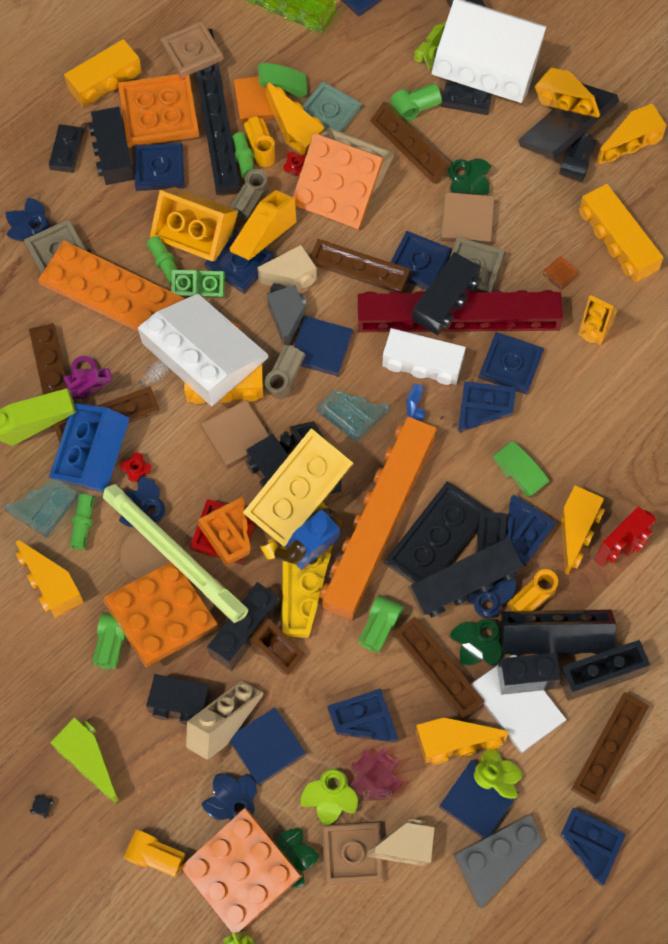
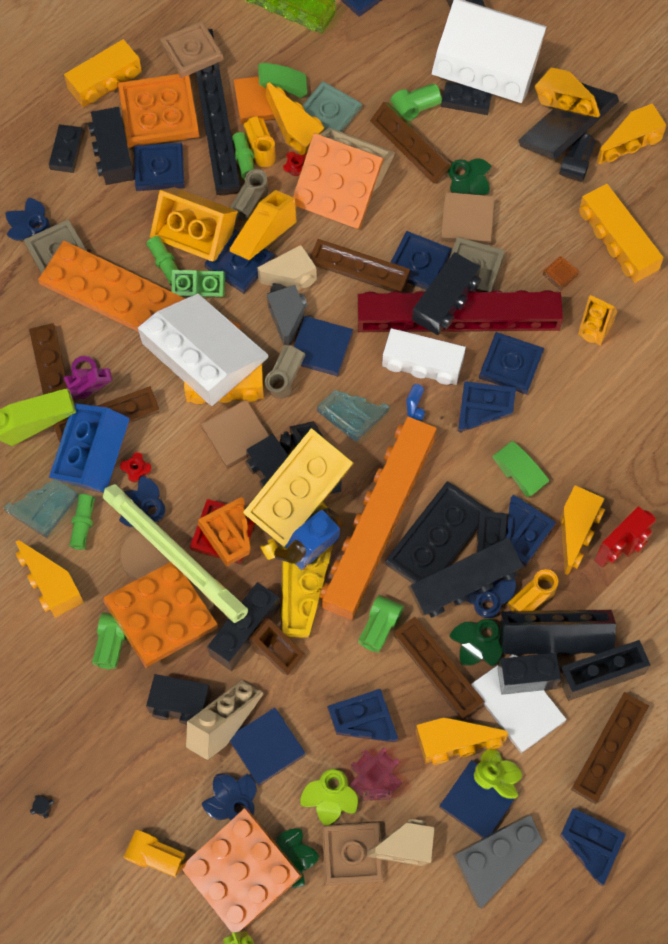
lime slope [50,718,119,804] -> none
clear cylinder [140,358,171,388] -> none
lime hinge [414,20,447,70] -> none

